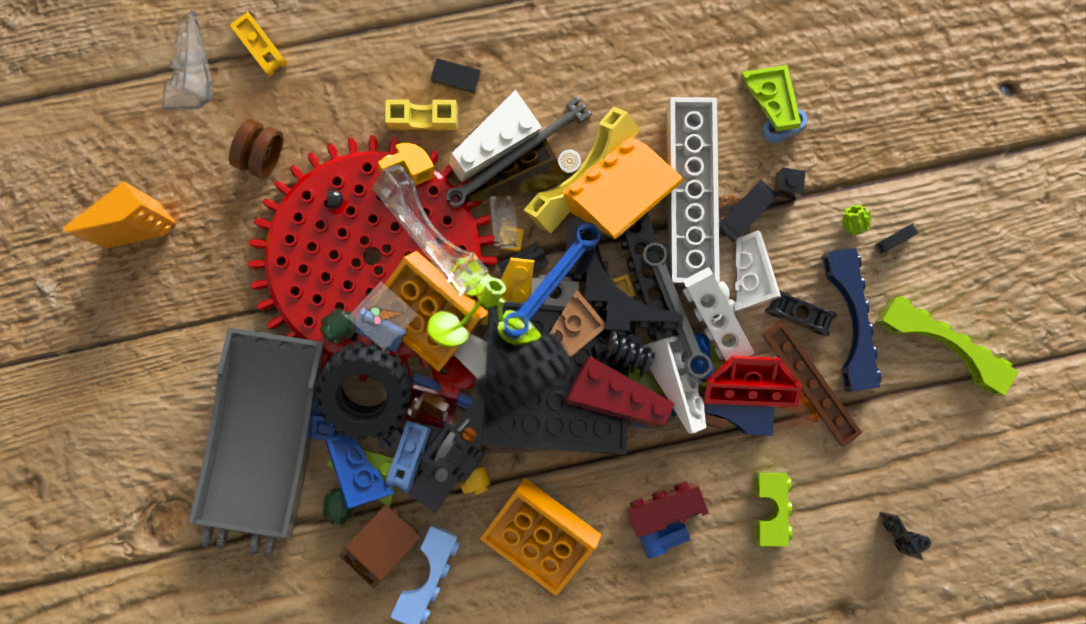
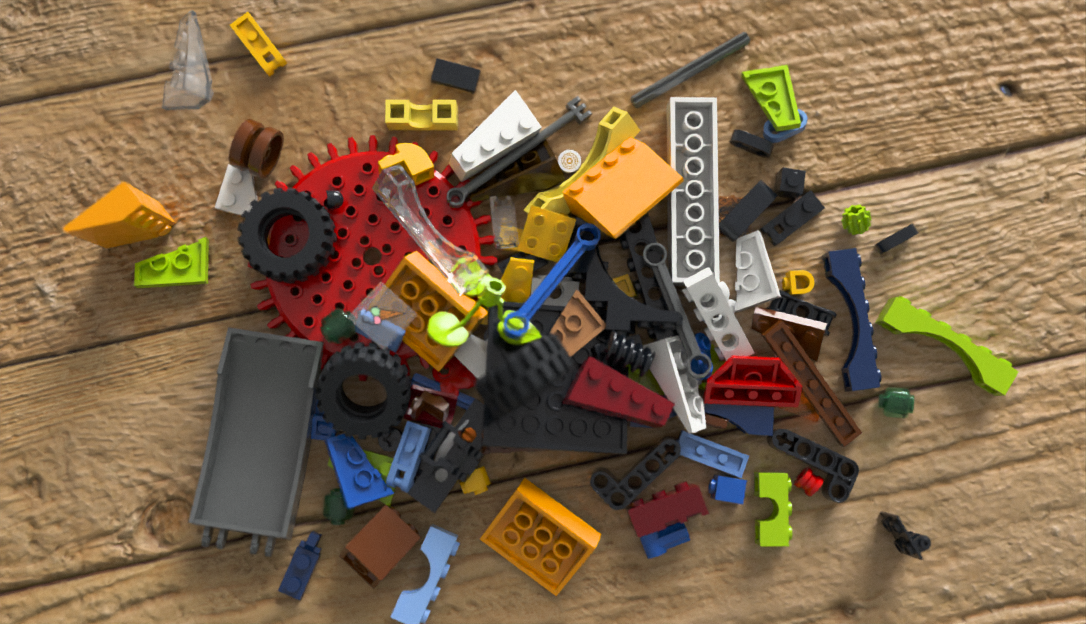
none -> lime wing [134,237,209,288]
none -> white wing [215,164,258,216]
none -> black tyre [238,188,337,284]
none -> dark blue hinge [278,531,322,600]
none -> yellow hinge [517,205,576,263]
none -> black beam [590,436,681,510]
none -> dark grey axle [631,32,750,108]
none -> medium blue plate [674,430,749,478]
none -> blue brick [708,474,747,504]
none -> black beam [729,130,774,158]
none -> reddish brown wing [751,306,827,361]
none -> black plate [760,190,825,247]
none -> black beam [767,428,859,503]
none -> yellow plate [782,270,814,296]
none -> red wheel [793,467,824,497]
none -> clear green head [878,387,915,419]

